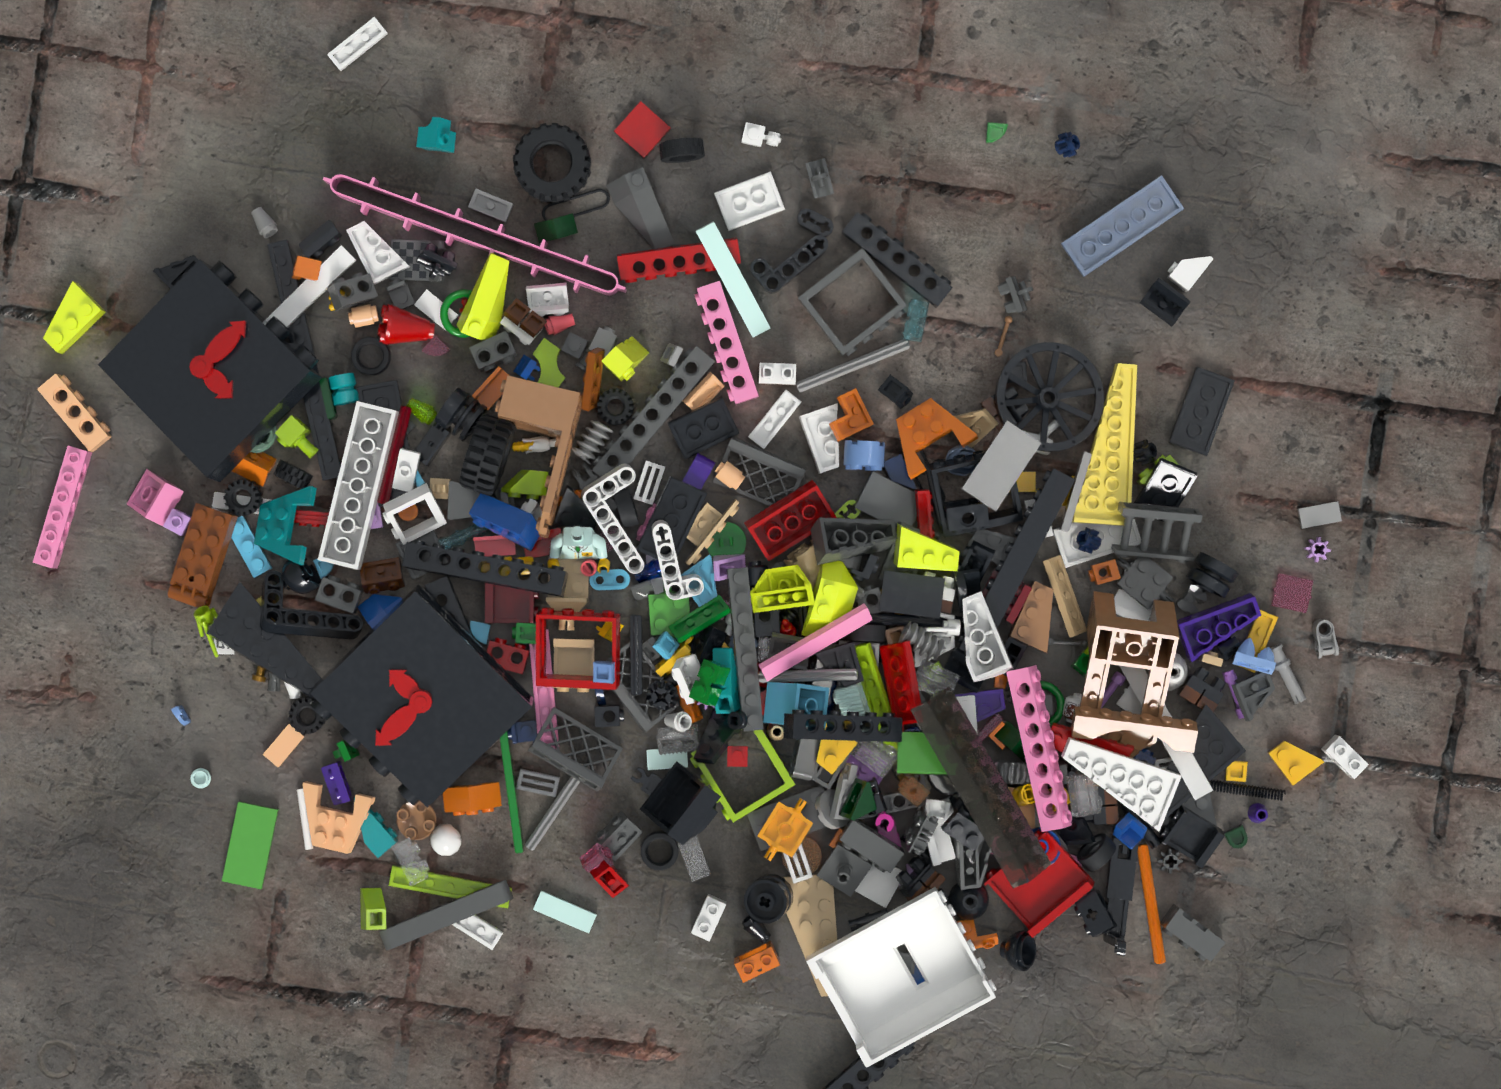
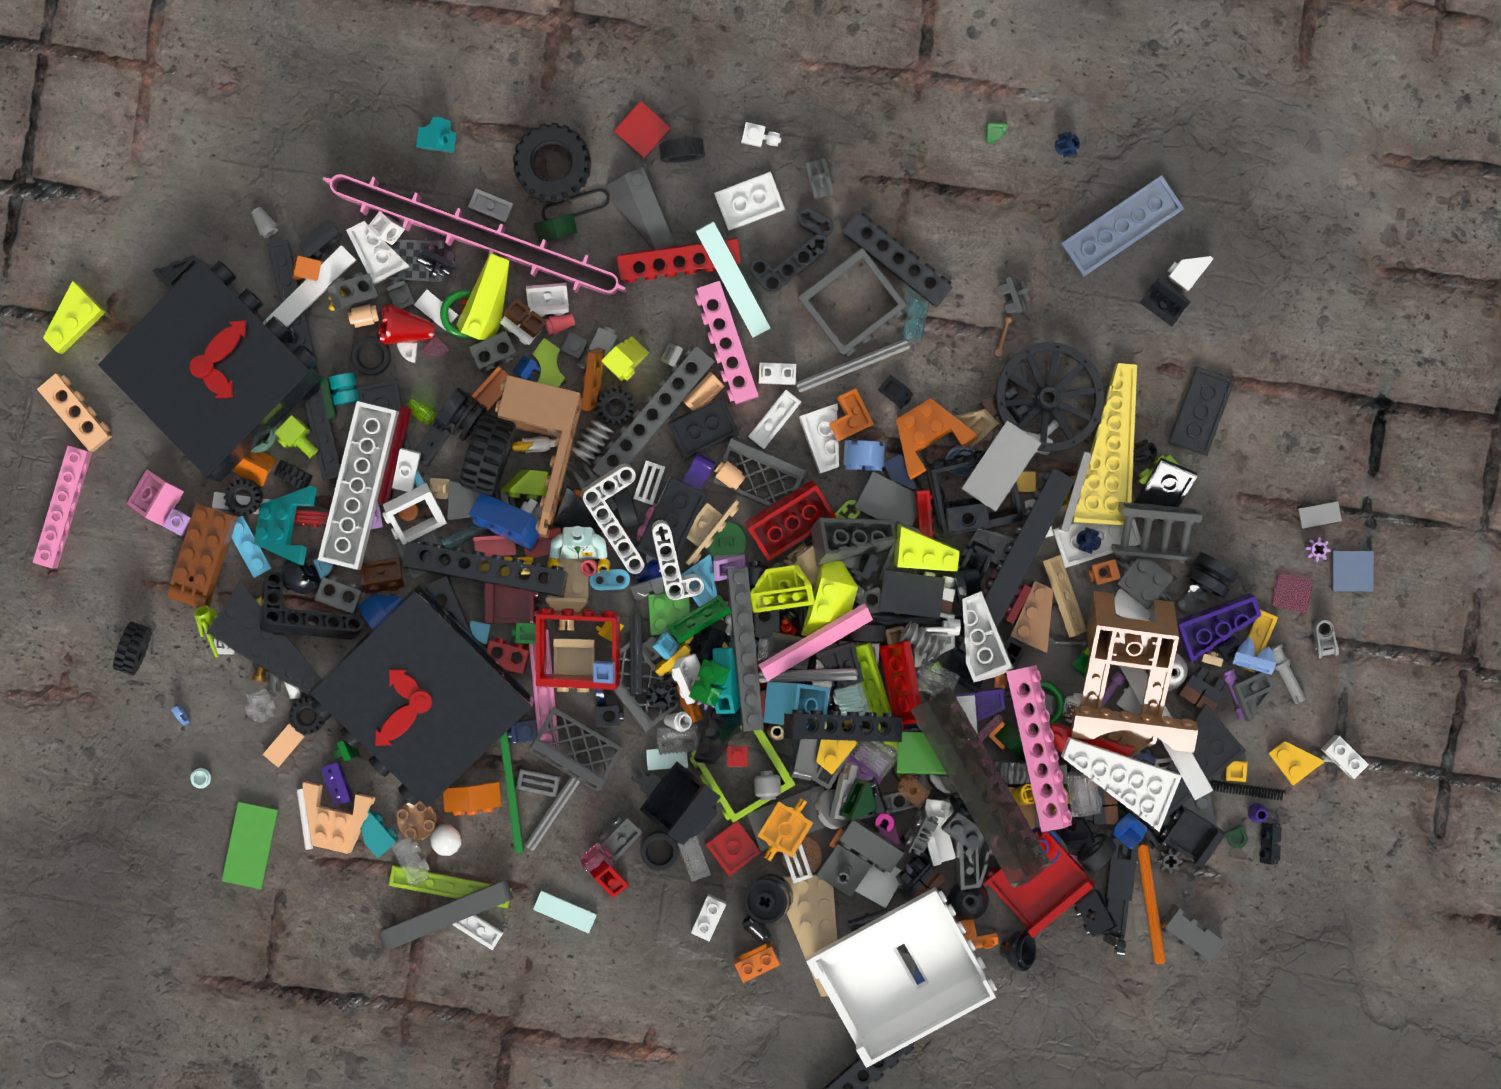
white plate [327,17,388,71] -> none
lime slope [360,888,386,930] -> none
black bush [727,711,748,730] -> none
none -> black tyre [113,621,152,676]
none -> clear brick [244,689,275,723]
none -> white brick [367,211,405,245]
none -> white tile [397,342,418,363]
none -> red tile [705,820,762,876]
none -> light grey head [754,771,781,800]
none -> black hinge [1259,822,1282,865]
none -> sand blue tile [1332,551,1374,592]

